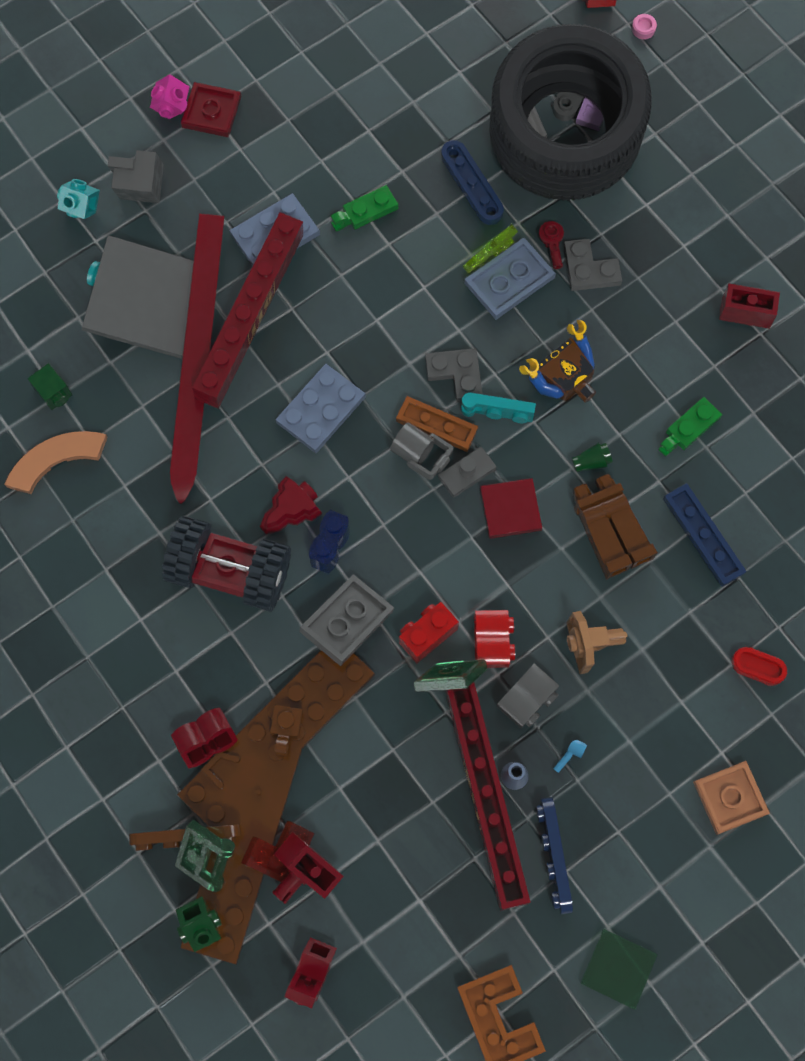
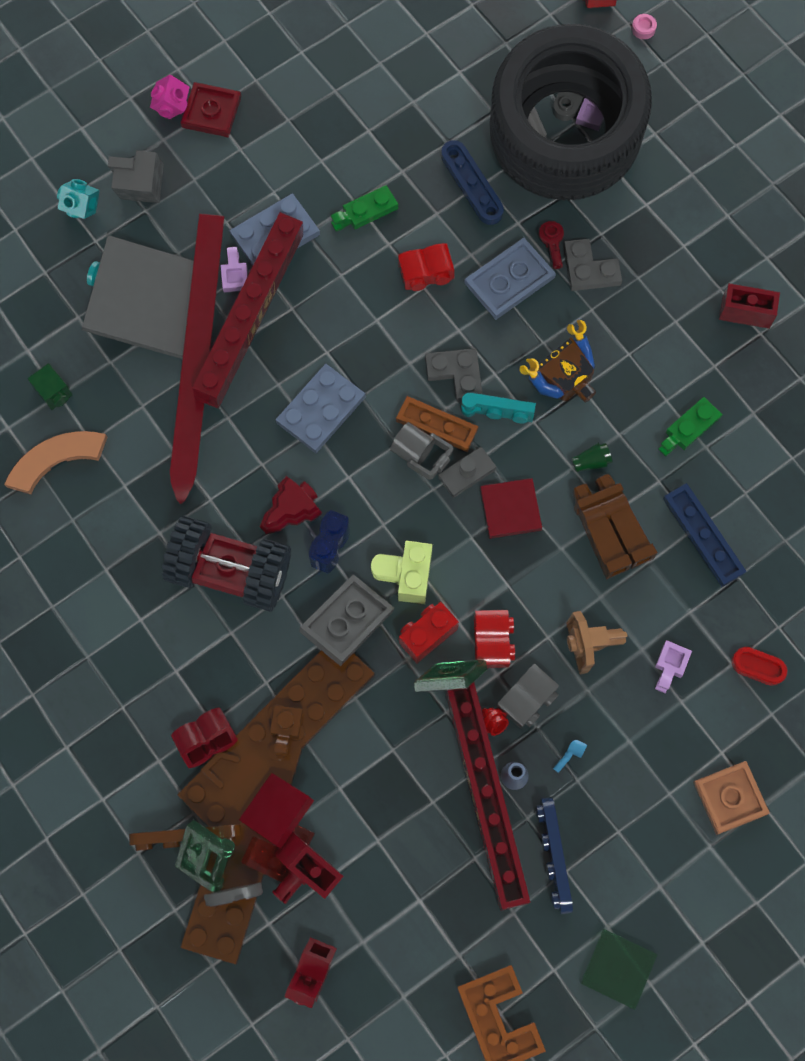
dark green brick [176,897,222,952] -> none
clear neon green wing [463,224,518,273] -> none
none -> dark grey tile [204,882,263,907]
none -> lavender plate [221,247,248,293]
none -> dark red tile [239,773,314,849]
none -> yellowish green brick [371,541,432,604]
none -> red brick [398,243,454,291]
none -> red plate [482,708,509,736]
none -> lavender plate [655,640,692,693]

